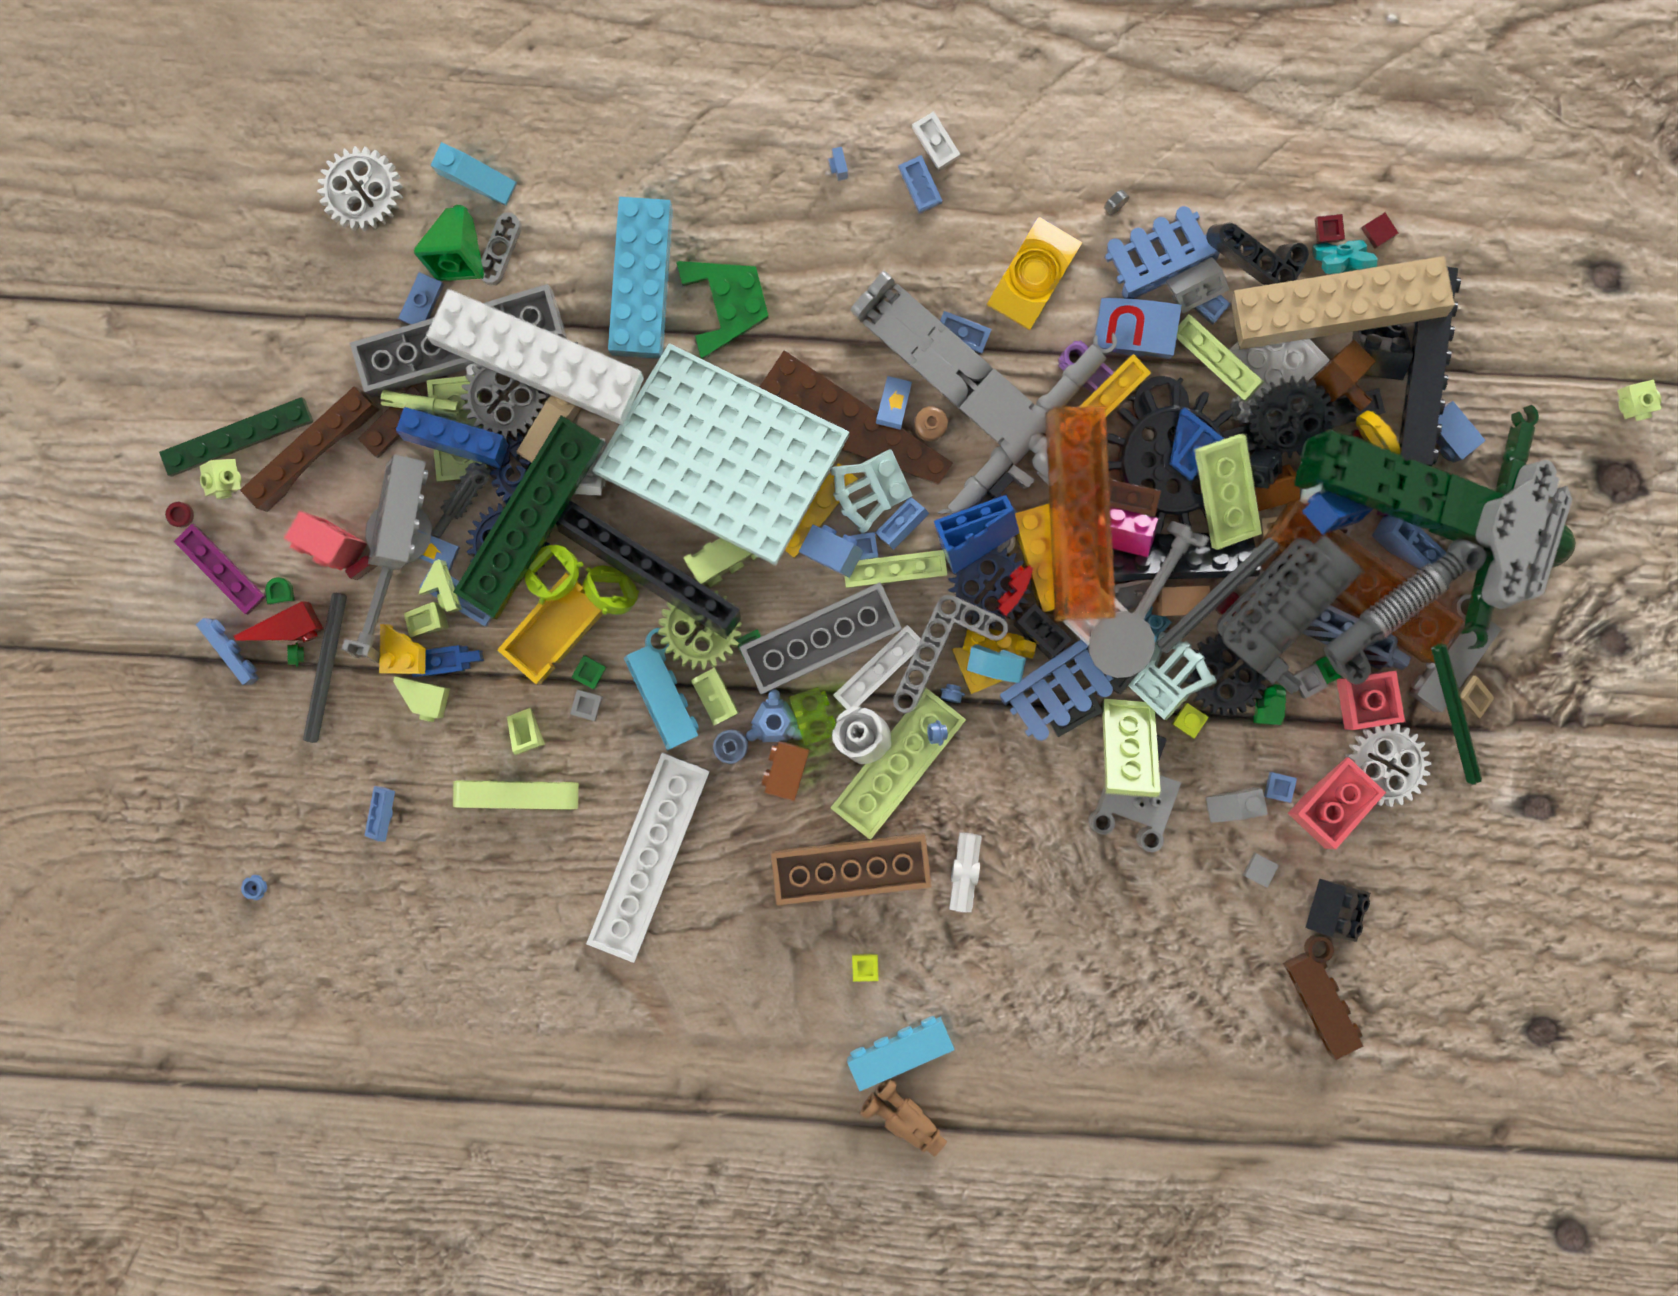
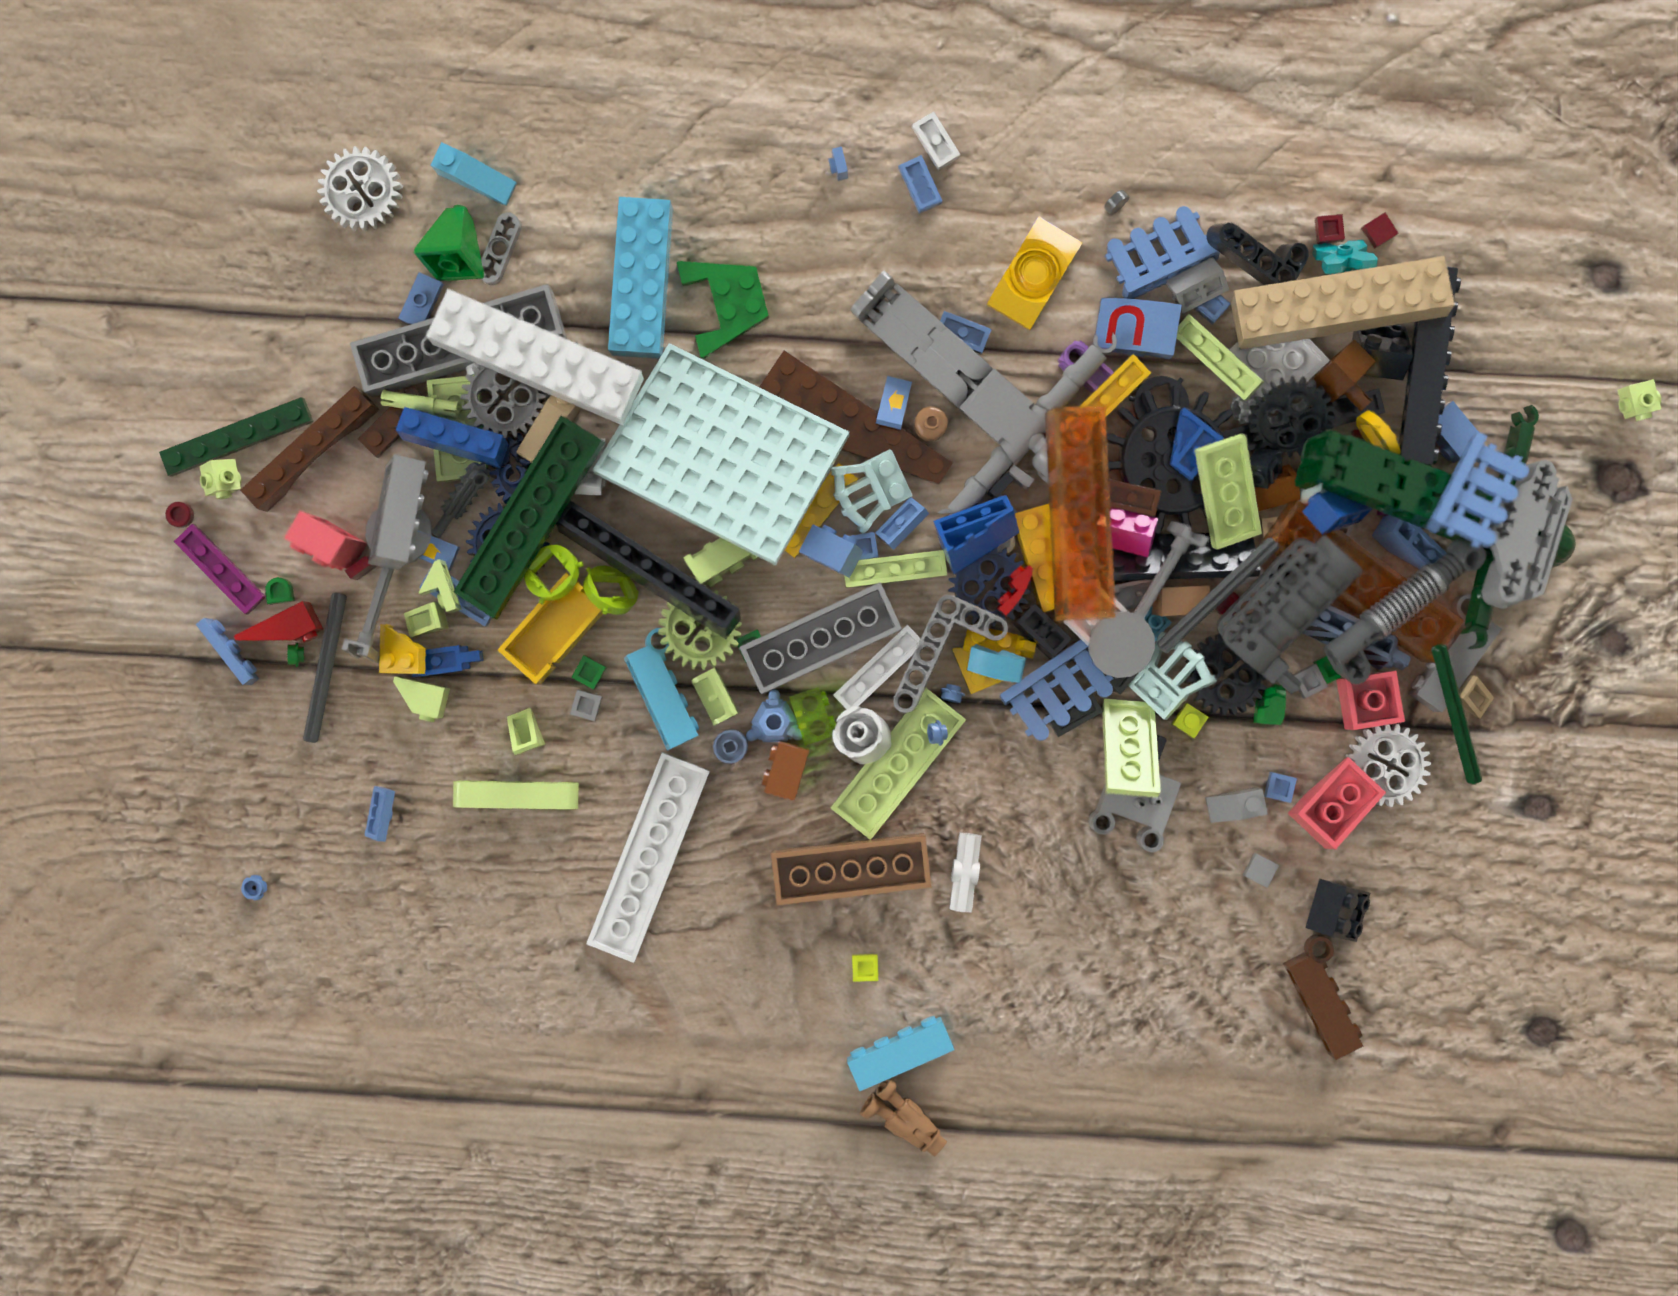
none -> medium blue fence [1426,431,1529,549]

